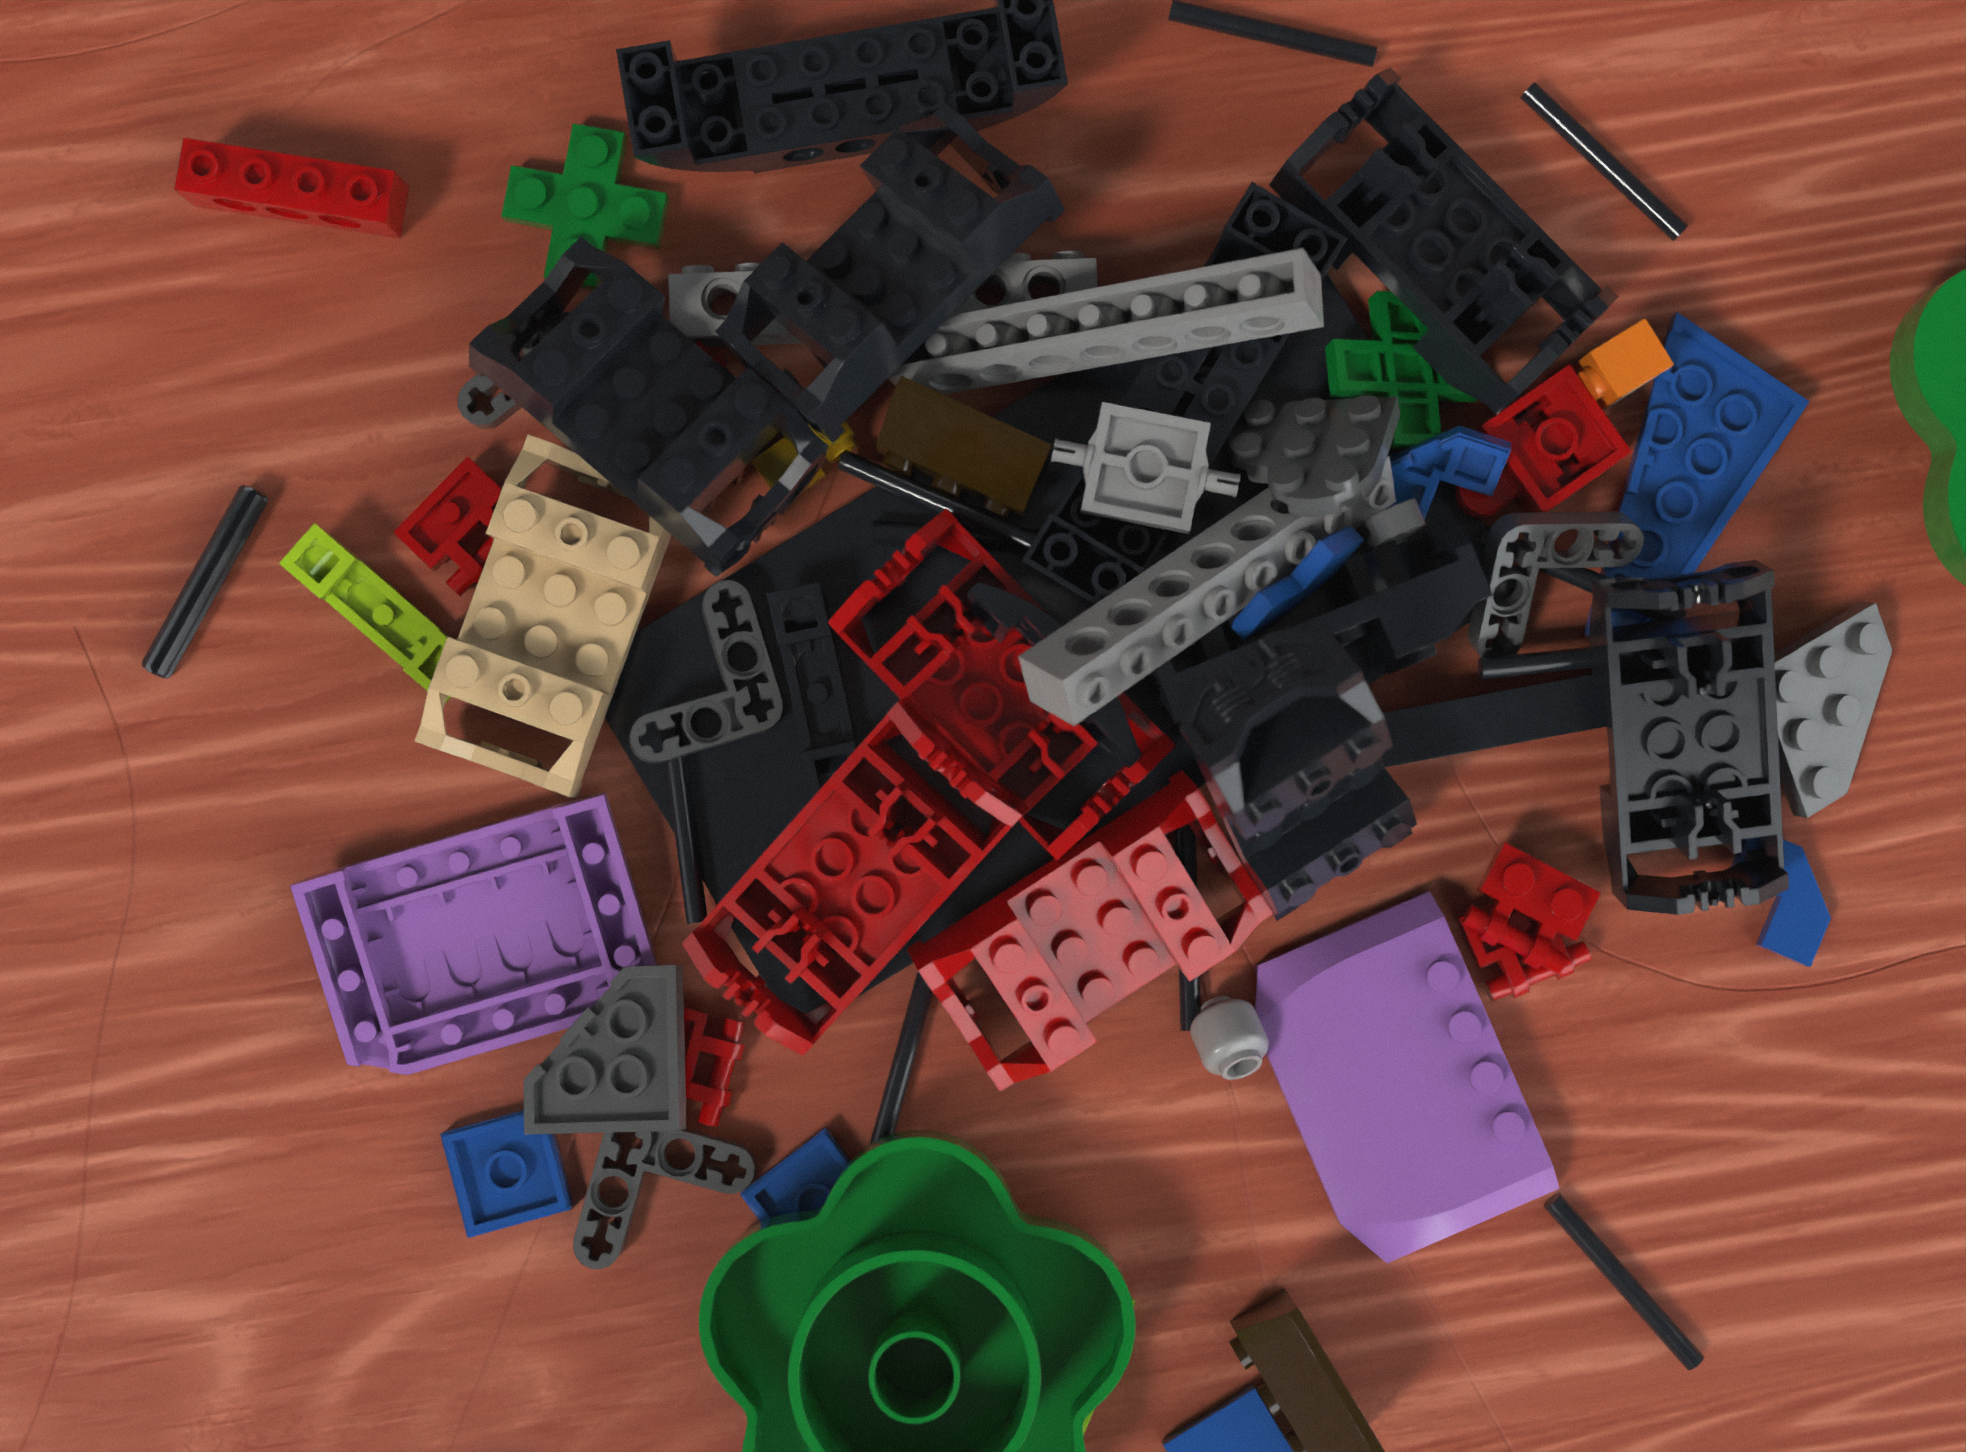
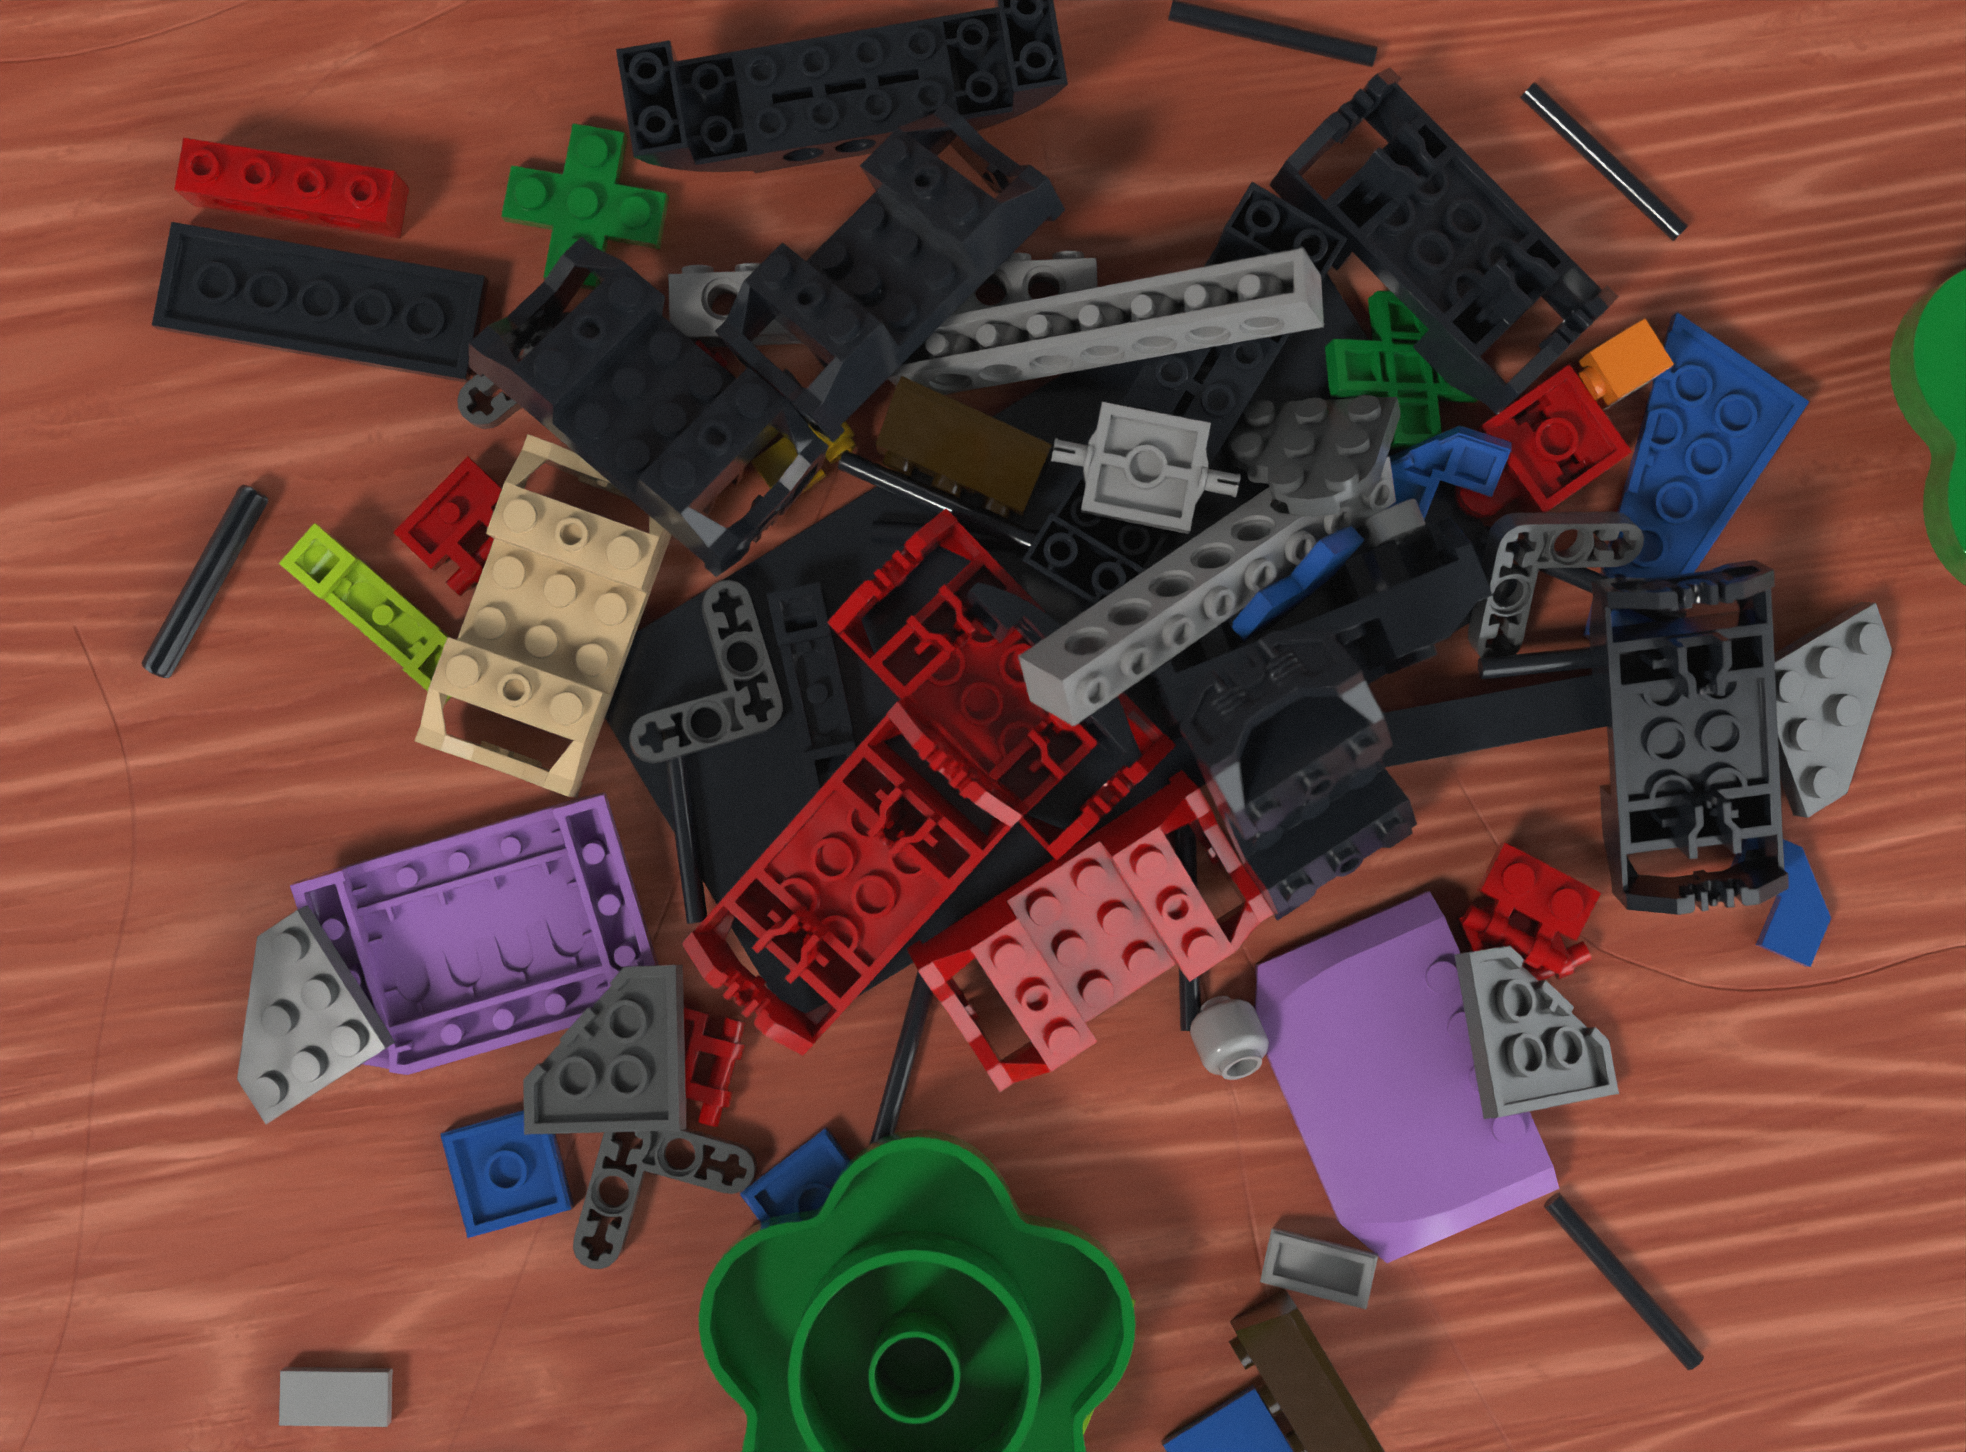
none -> black plate [152,222,489,383]
none -> plate [237,905,395,1124]
none -> light grey tile [279,1367,393,1427]
none -> light grey tile [1260,1227,1379,1309]
none -> plate [1455,946,1619,1119]

